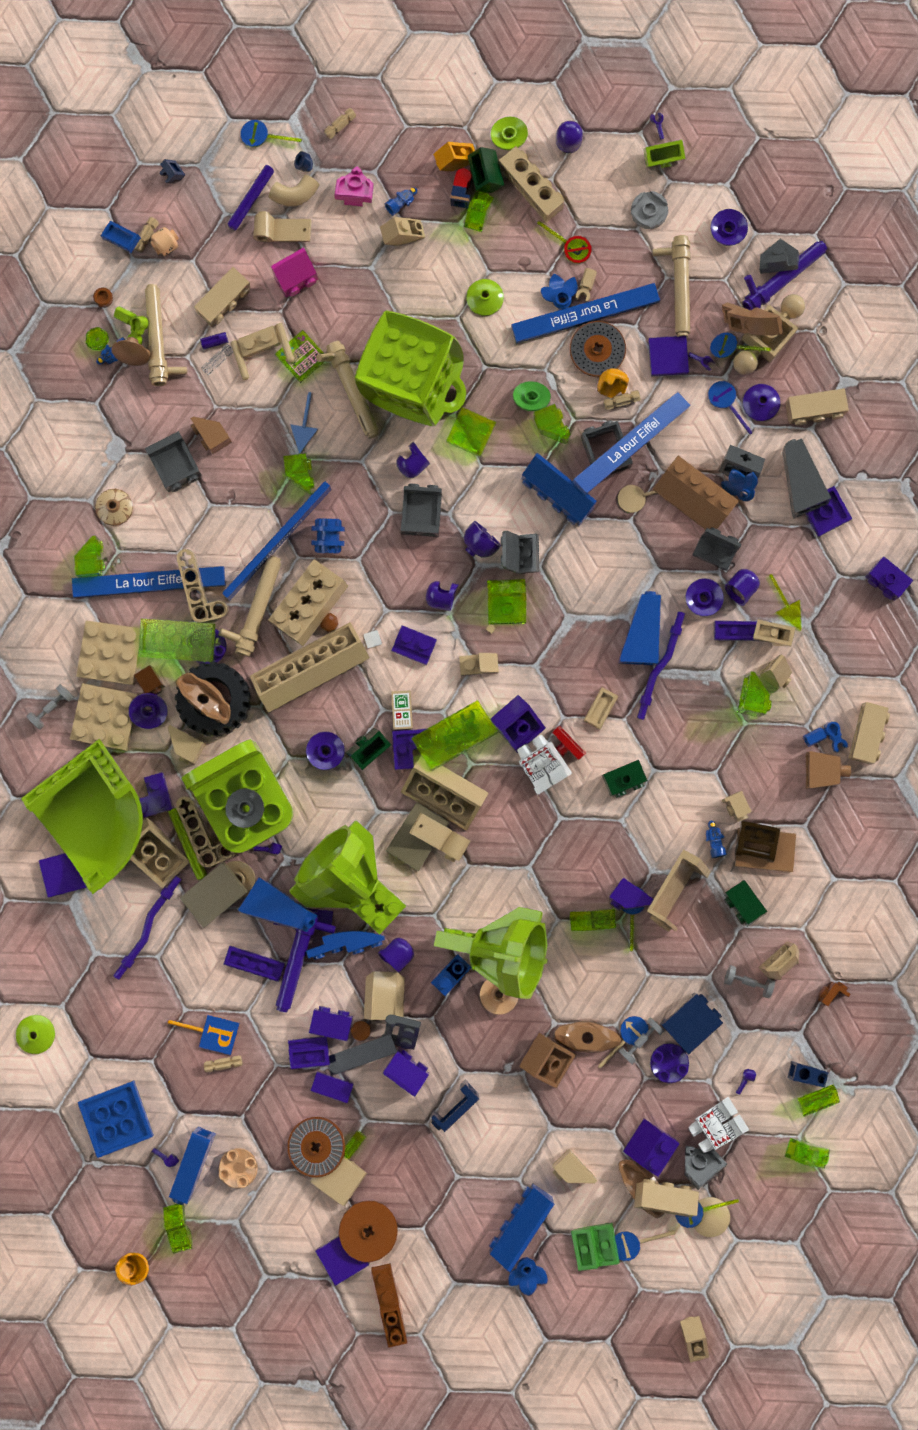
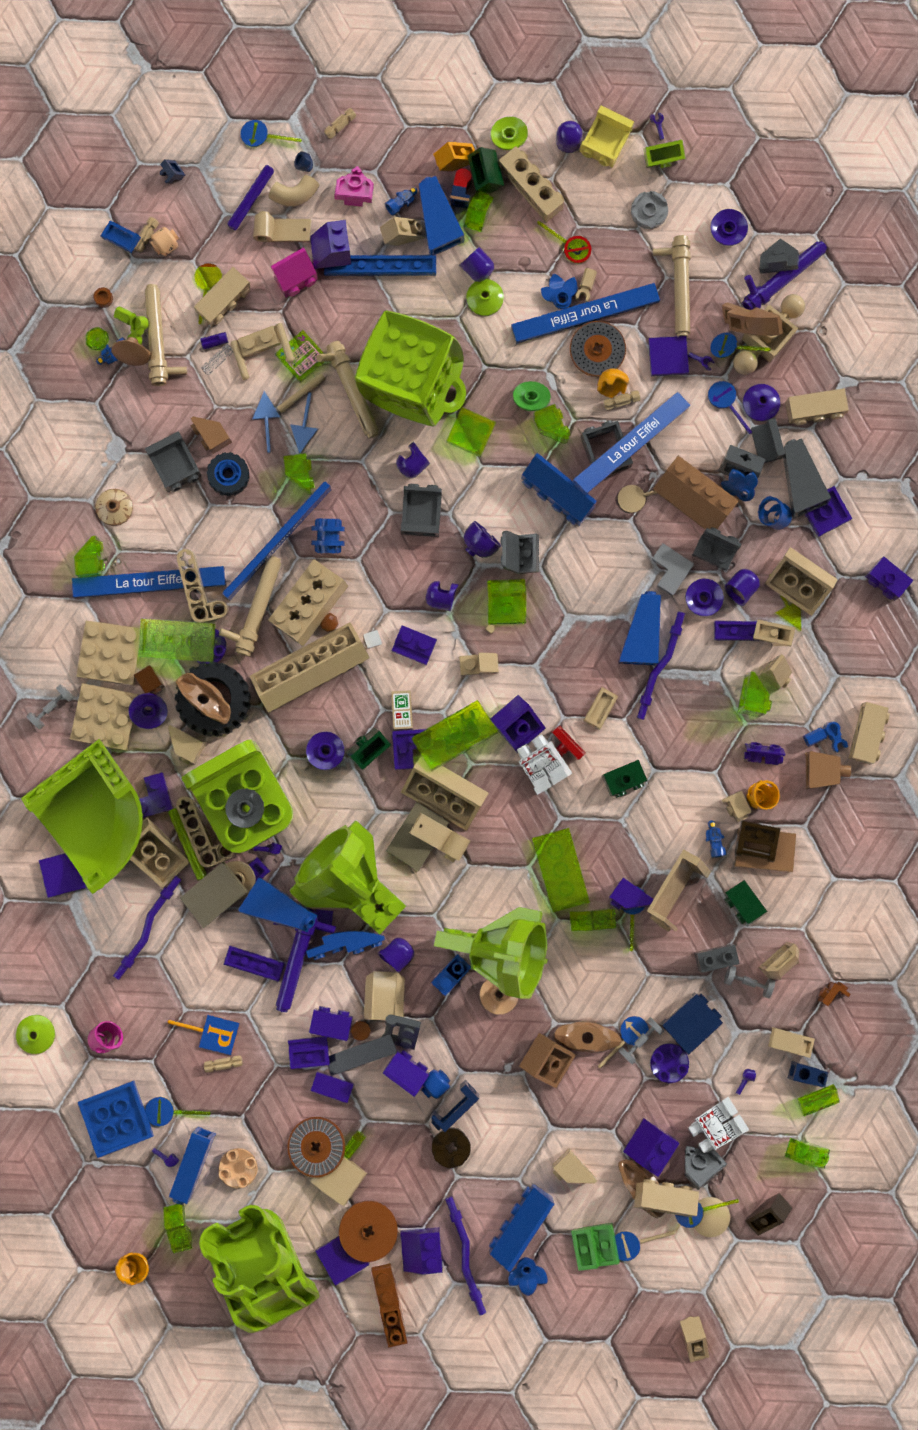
none -> dark pink helmet [88,1021,123,1054]
none -> blue piece [145,1097,211,1127]
none -> clear neon green piece [194,263,222,325]
none -> lime piece [199,1205,320,1333]
none -> black wheel [207,452,250,496]
none -> dark purple tile [249,857,270,881]
none -> medium blue piece [252,391,280,453]
none -> tan bar [277,373,325,413]
none -> dark purple slope [310,220,351,269]
none -> blue tile [324,255,436,276]
none -> dark purple slope [400,1227,443,1274]
none -> blue slope [419,176,464,255]
none -> blue head [421,1069,451,1099]
none -> dark brown plate [432,1127,471,1168]
none -> dark purple bar [445,1196,486,1315]
none -> dark purple helmet [459,247,494,282]
none -> clear neon green tile [532,828,590,913]
none -> light yellow panel [579,106,634,168]
none -> light grey tile [652,543,694,596]
none -> dark grey brick [694,944,740,973]
none -> dark purple hinge [744,742,786,765]
none -> dark brown slope [745,1193,792,1236]
none -> light orange helmet [746,780,780,810]
none -> dark grey panel [751,418,785,463]
none -> blue helmet [758,496,792,530]
none -> tan slope [764,547,838,616]
none -> tan slope [768,1027,815,1058]

